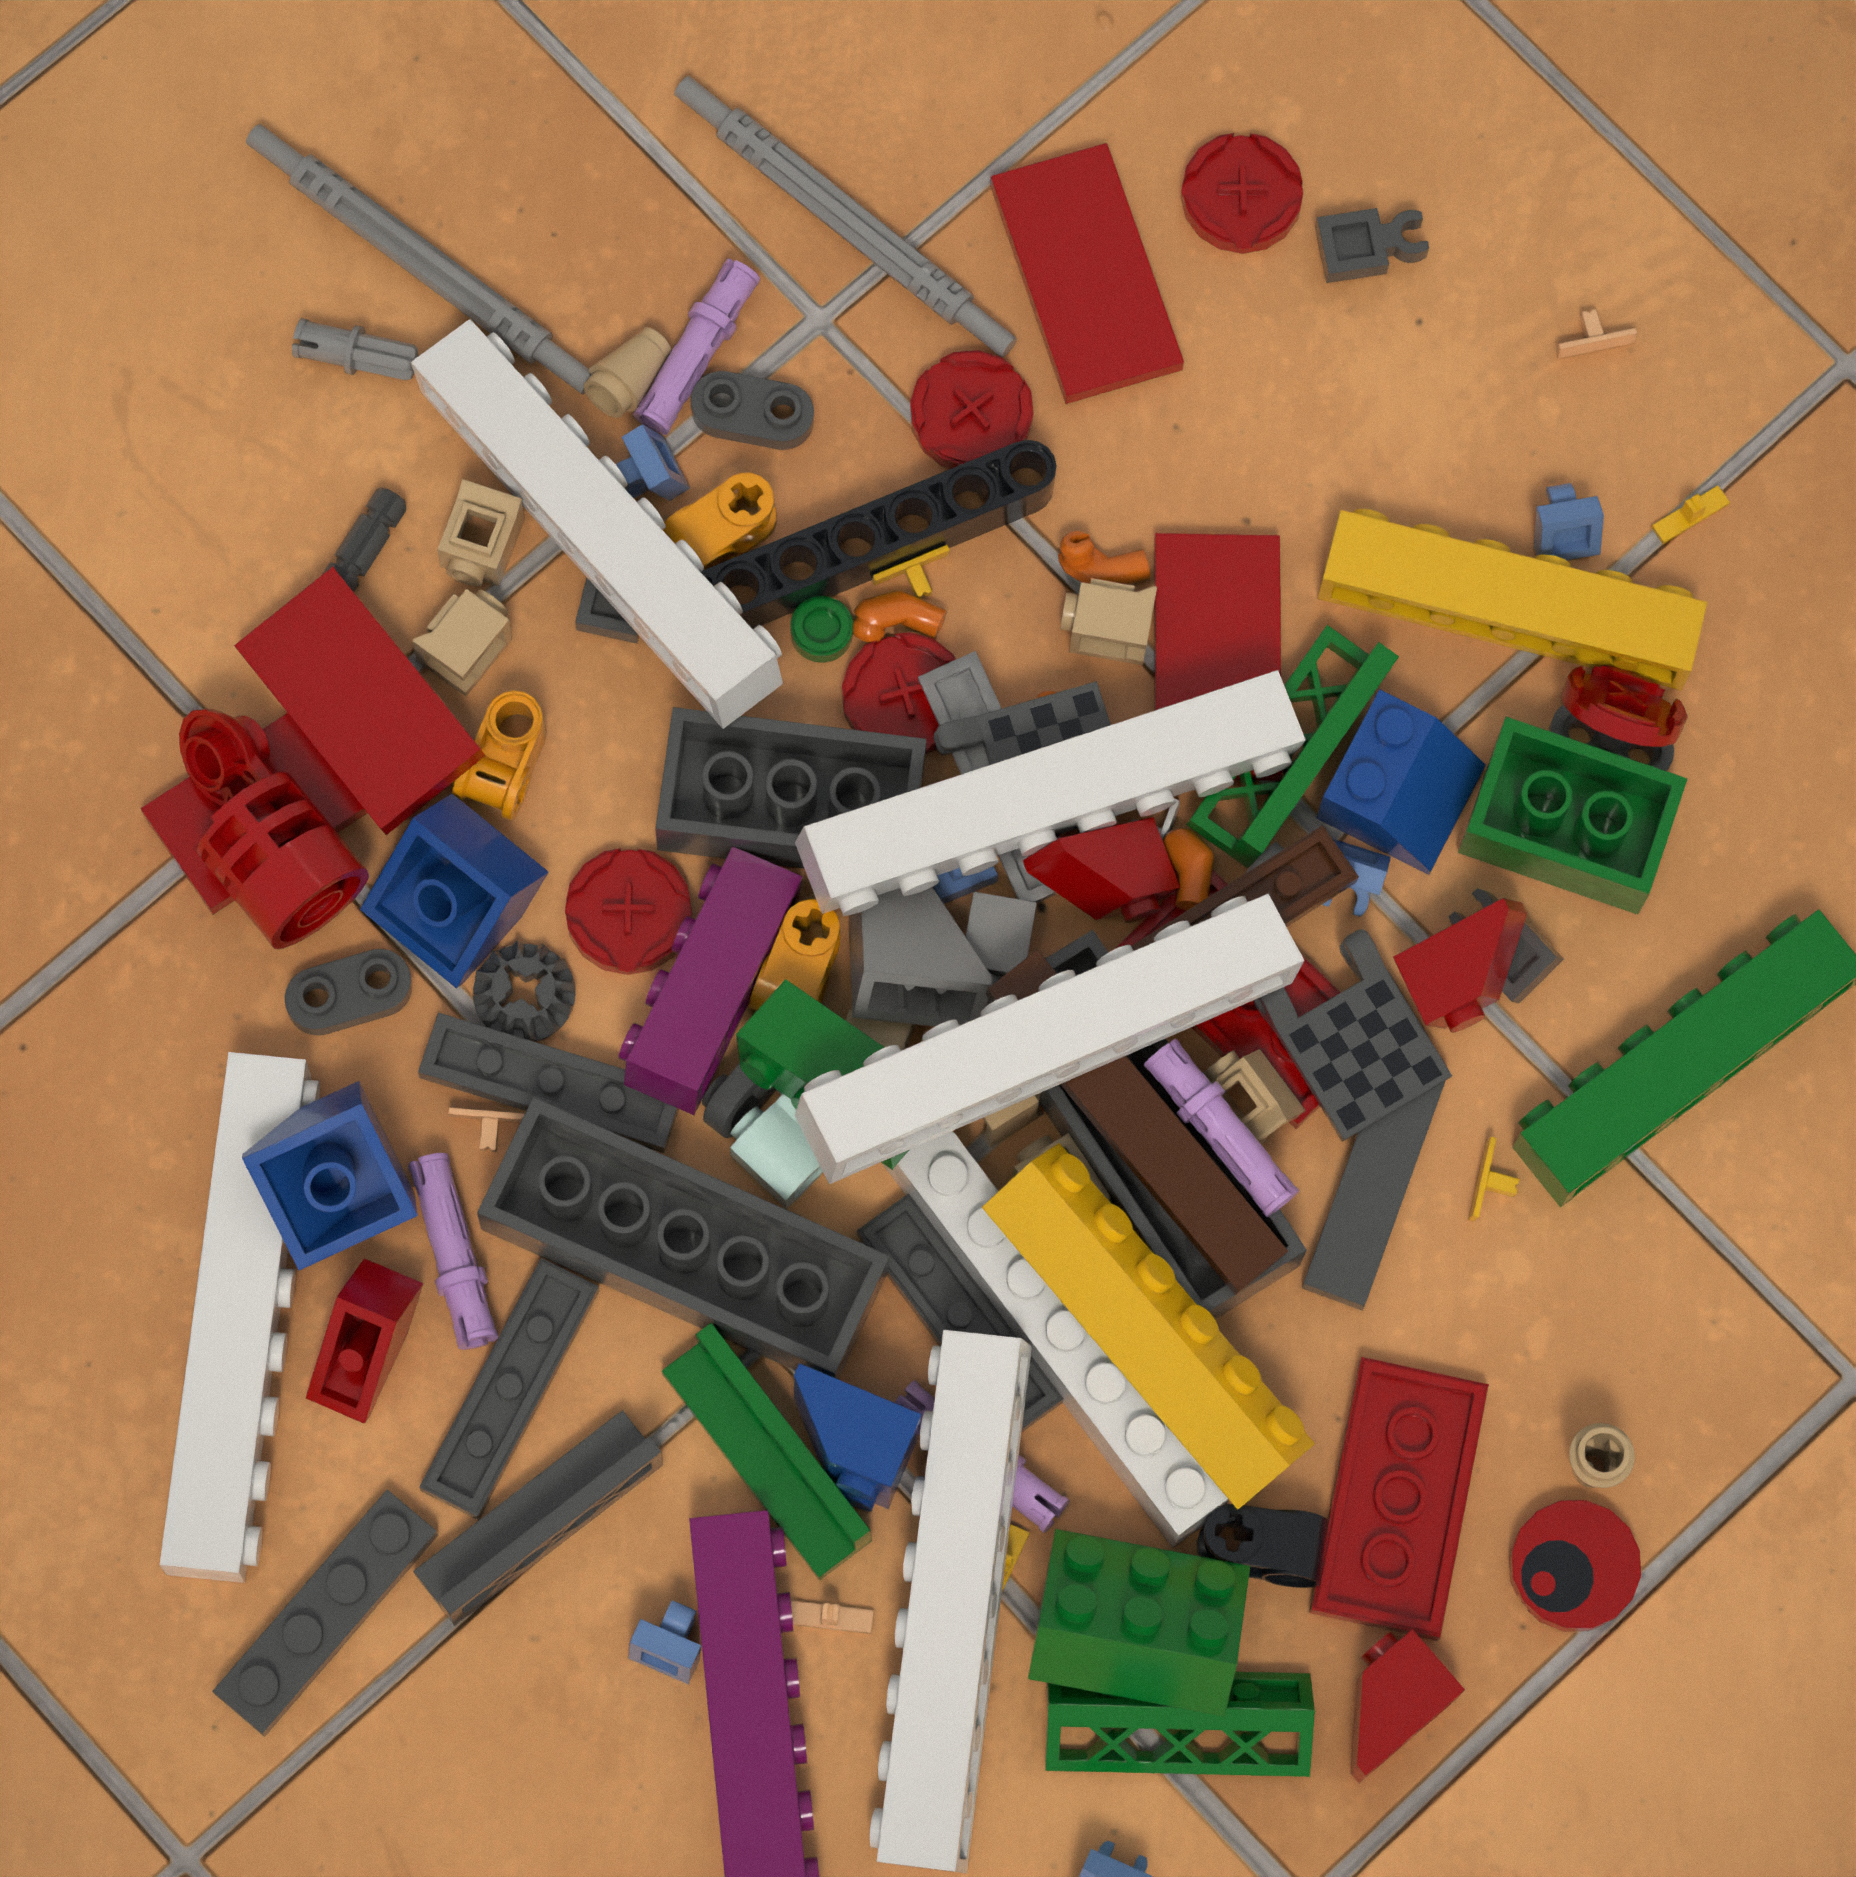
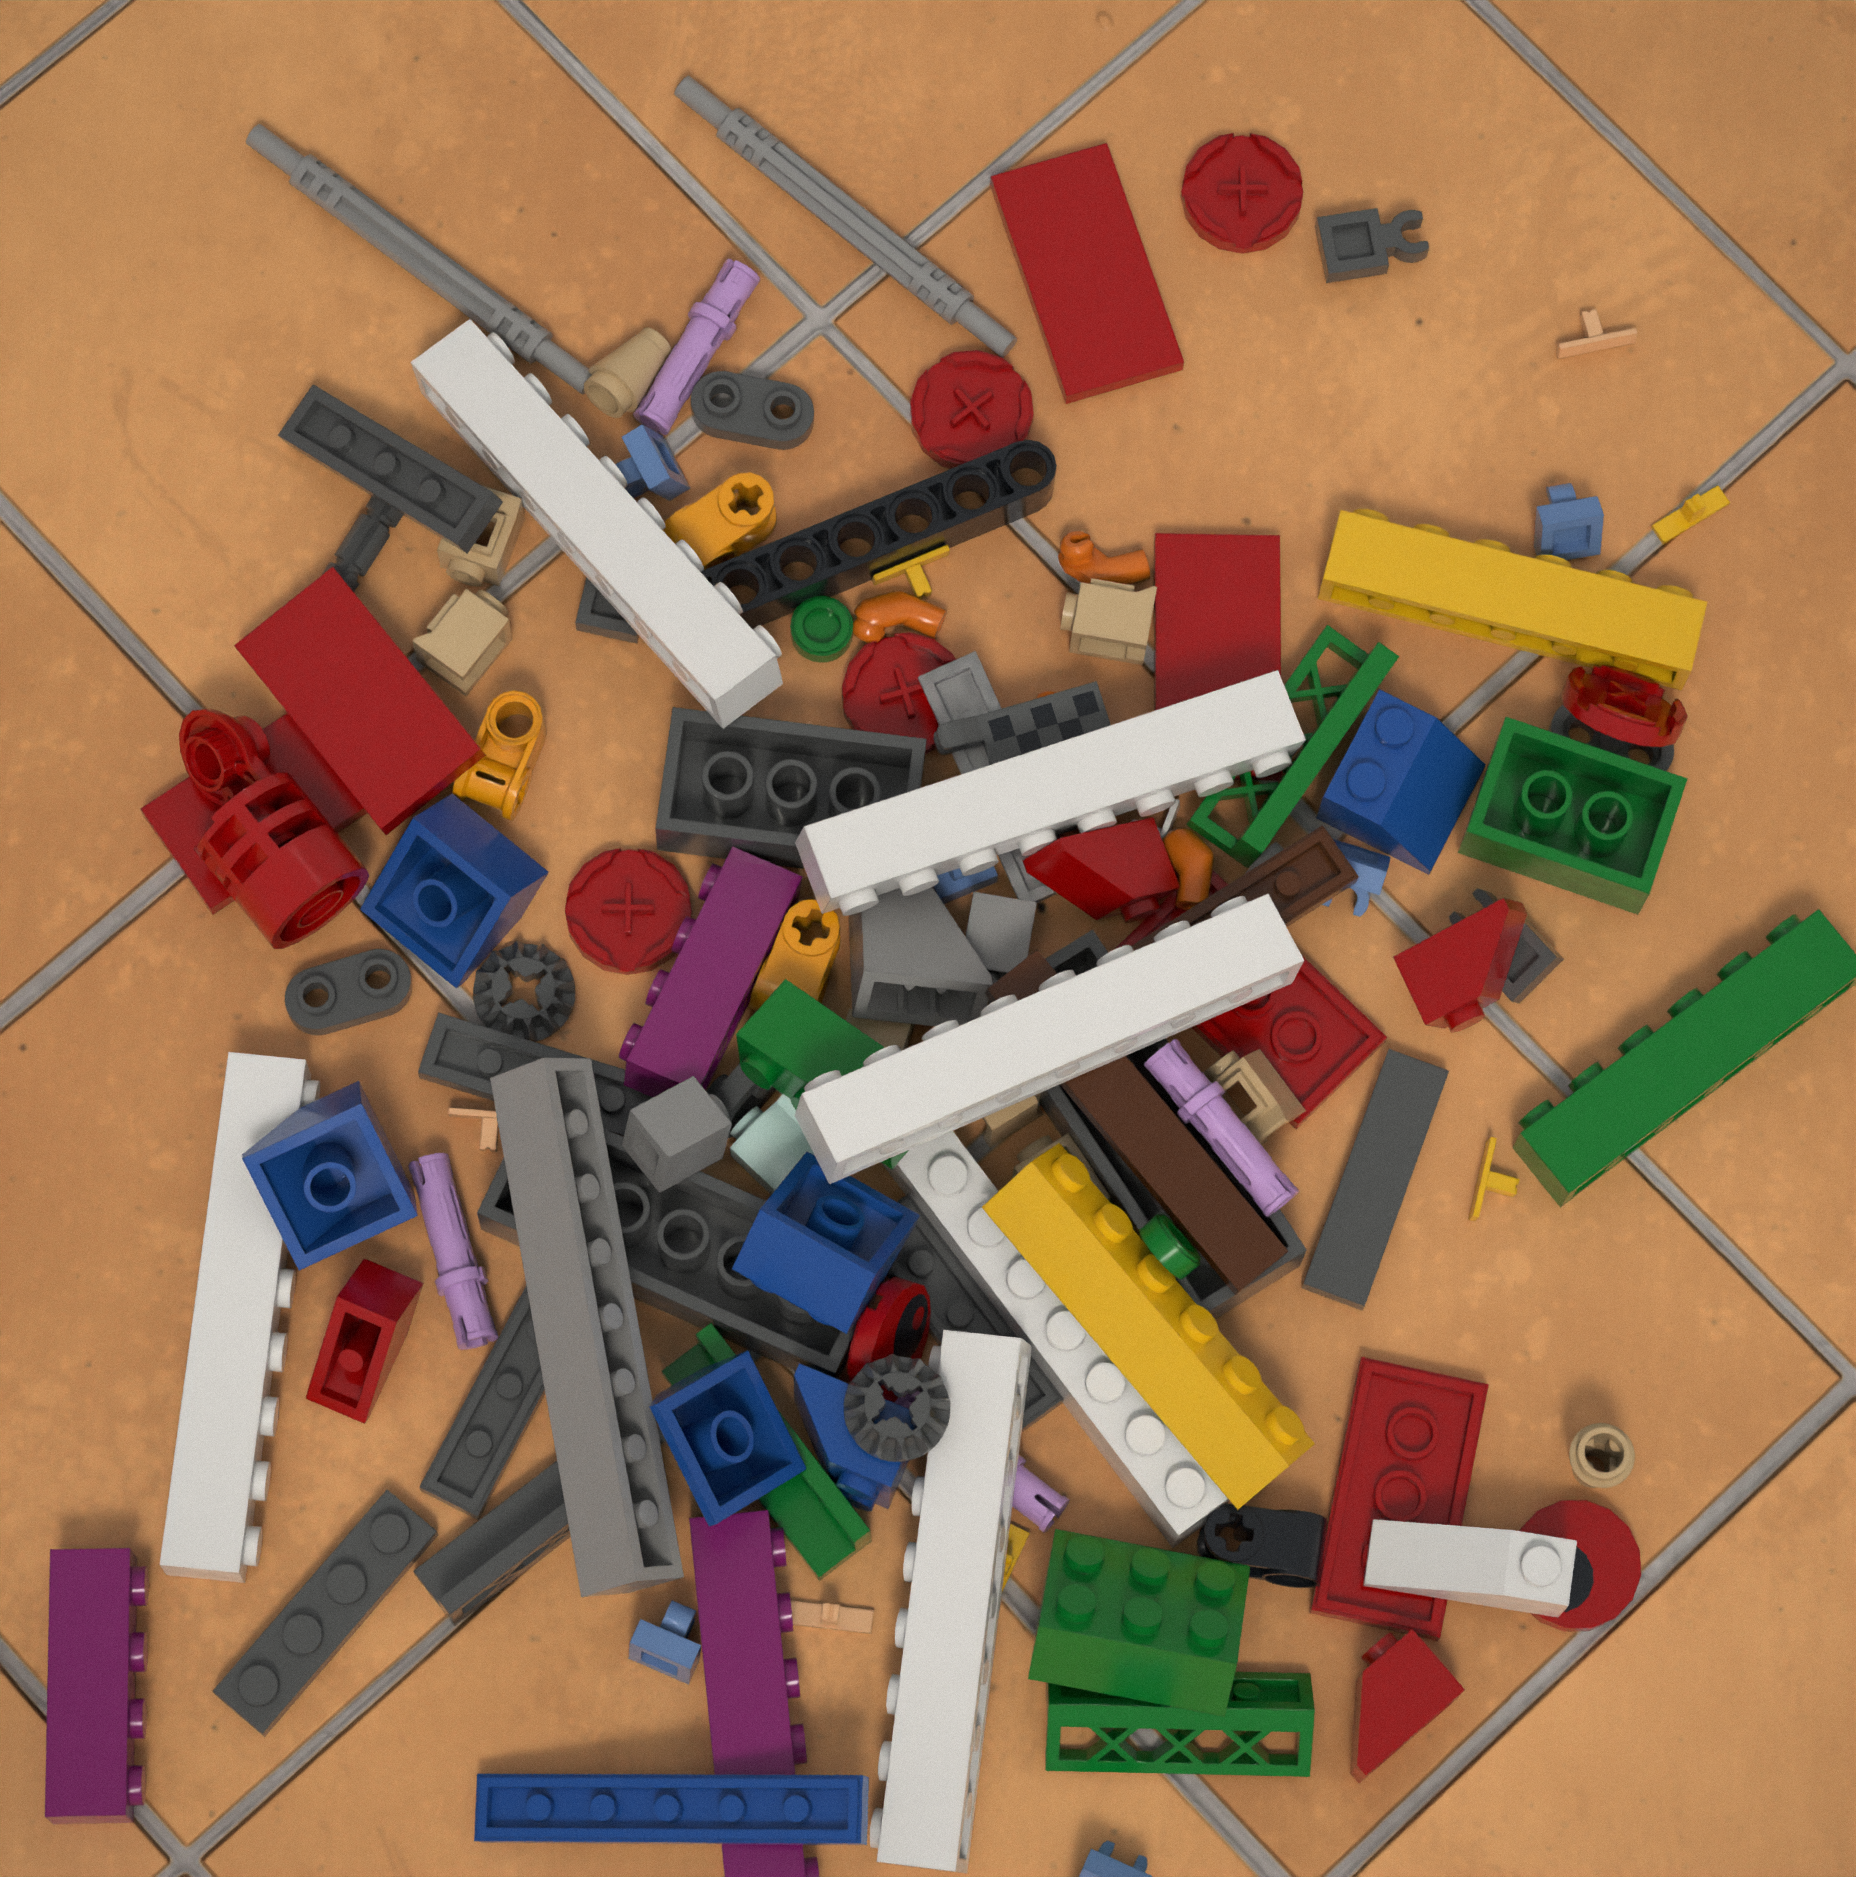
light grey axle [292,318,419,380] -> none
dark grey flag [1253,929,1452,1142] -> none
none -> magenta brick [45,1548,149,1824]
none -> dark grey plate [278,385,503,554]
none -> blue tile [474,1774,869,1845]
none -> light grey brick [490,1058,684,1597]
none -> light grey brick [622,1076,732,1193]
none -> blue slope [649,1351,807,1527]
none -> blue slope [732,1151,920,1334]
none -> dark grey gear [844,1354,950,1462]
none -> red tile [847,1276,931,1403]
none -> green tile [1139,1214,1201,1280]
none -> white slope [1363,1519,1577,1618]

